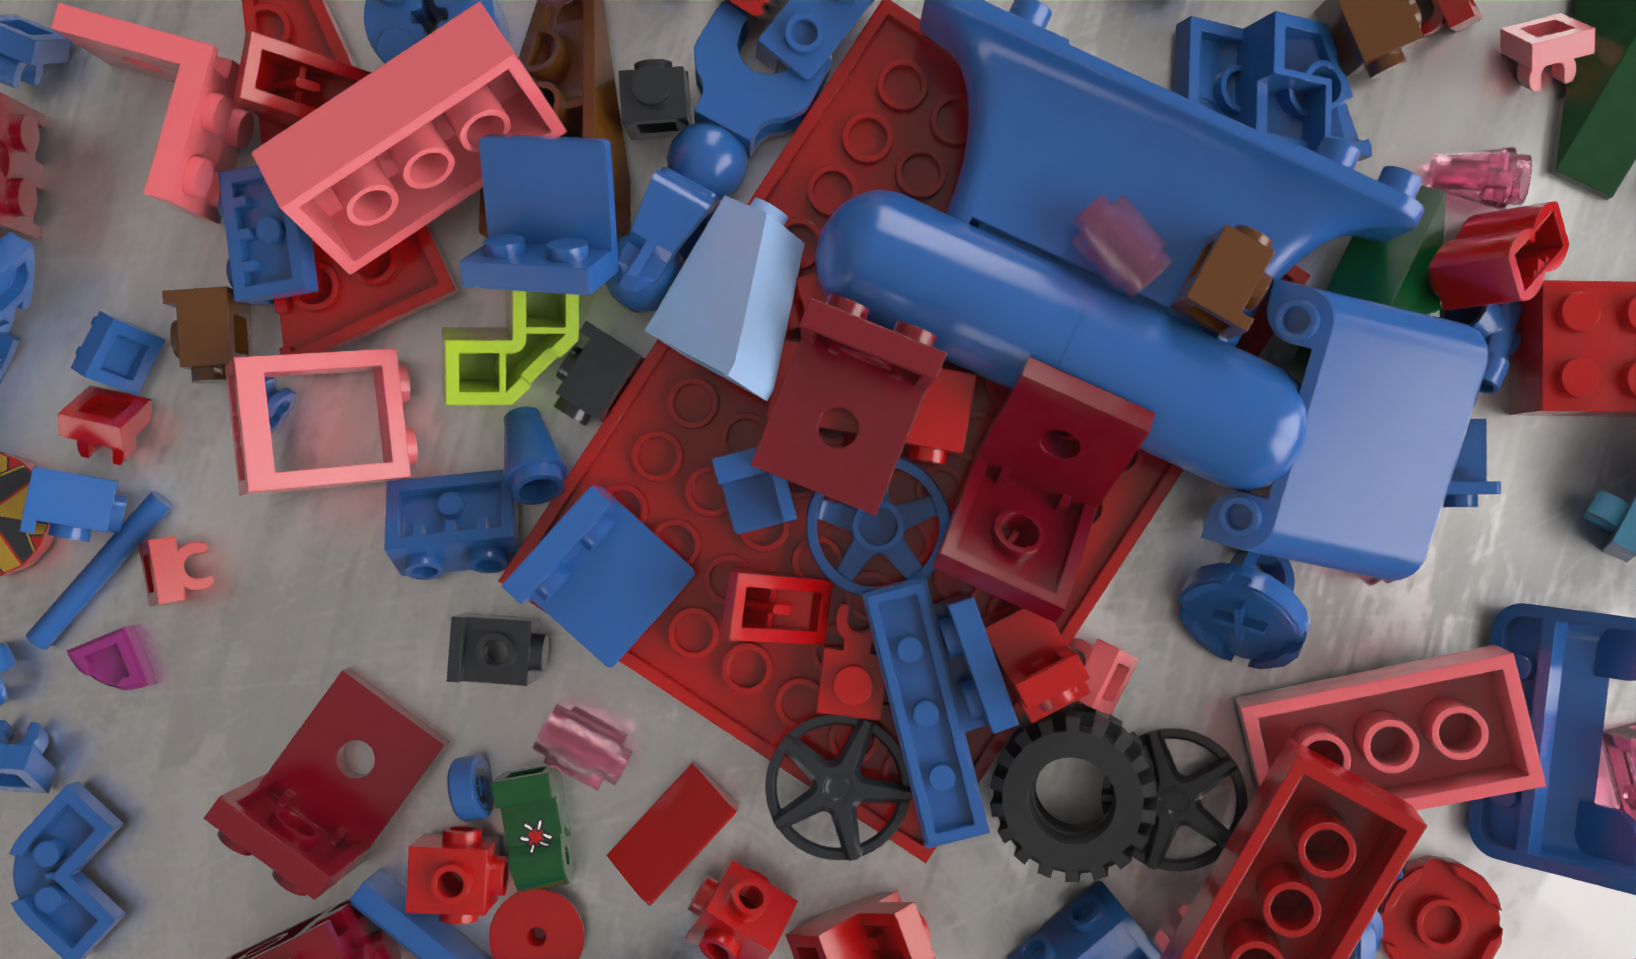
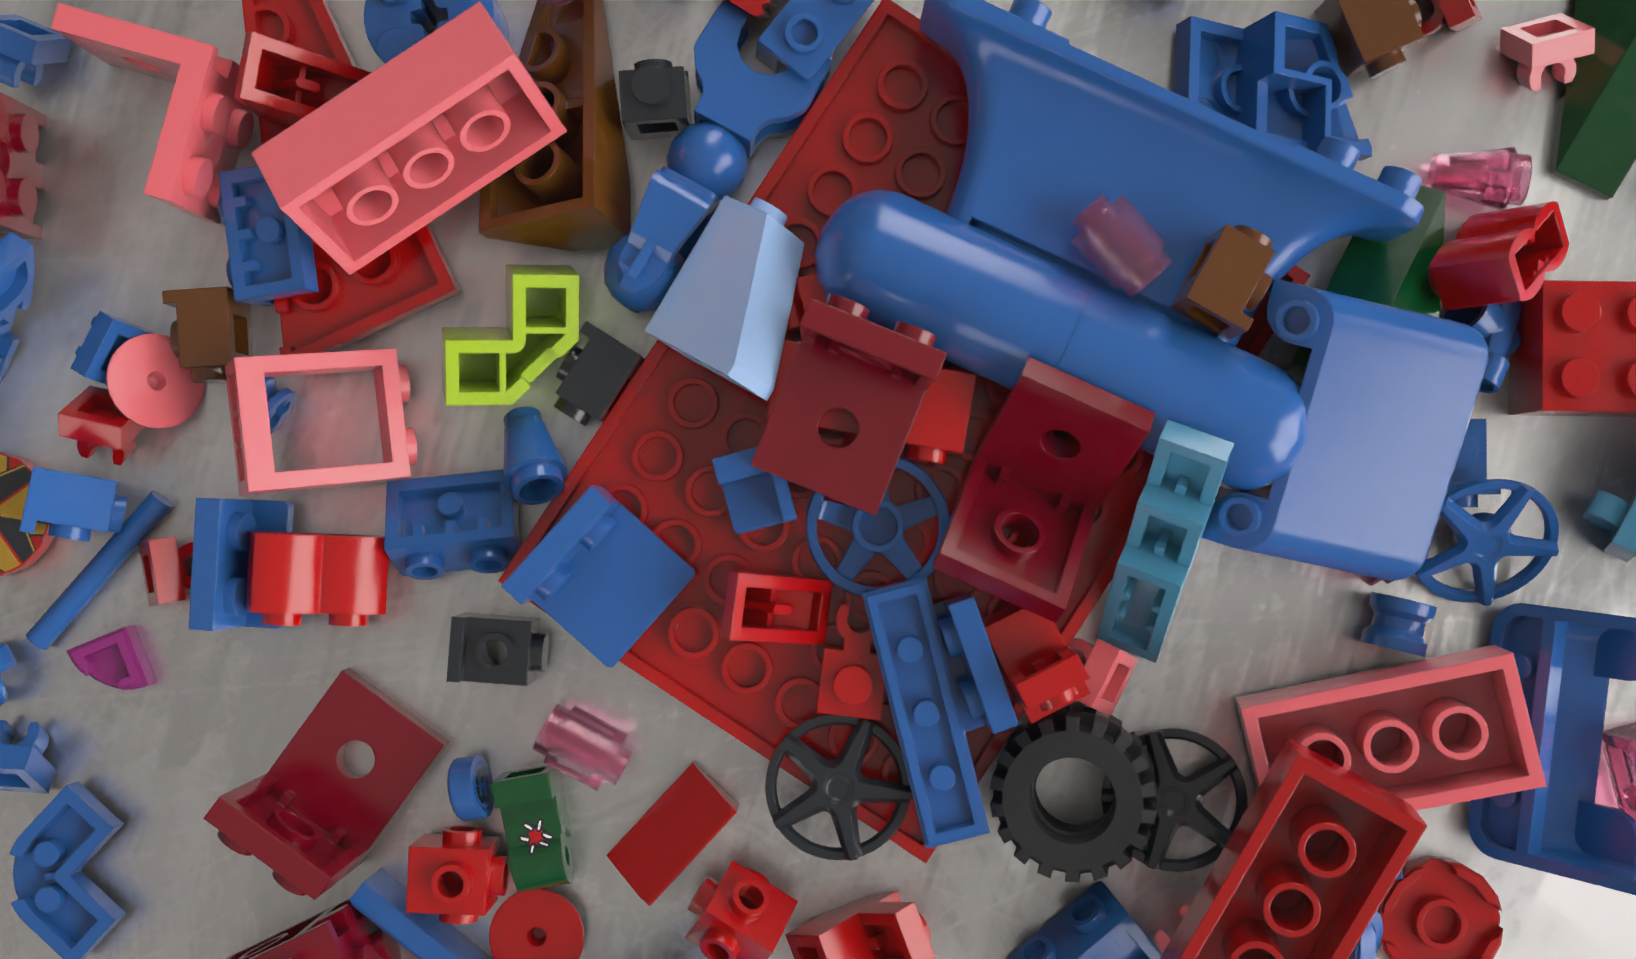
blue bracket [459,134,619,296] -> none
blue tile [1178,550,1311,669] -> none
none -> coral piece [106,333,205,429]
none -> blue bracket [188,498,294,631]
none -> red brick [245,531,389,627]
none -> dark azure slope [1096,420,1235,663]
none -> blue wheel [1360,592,1437,657]
none -> blue wheel [1415,479,1559,606]

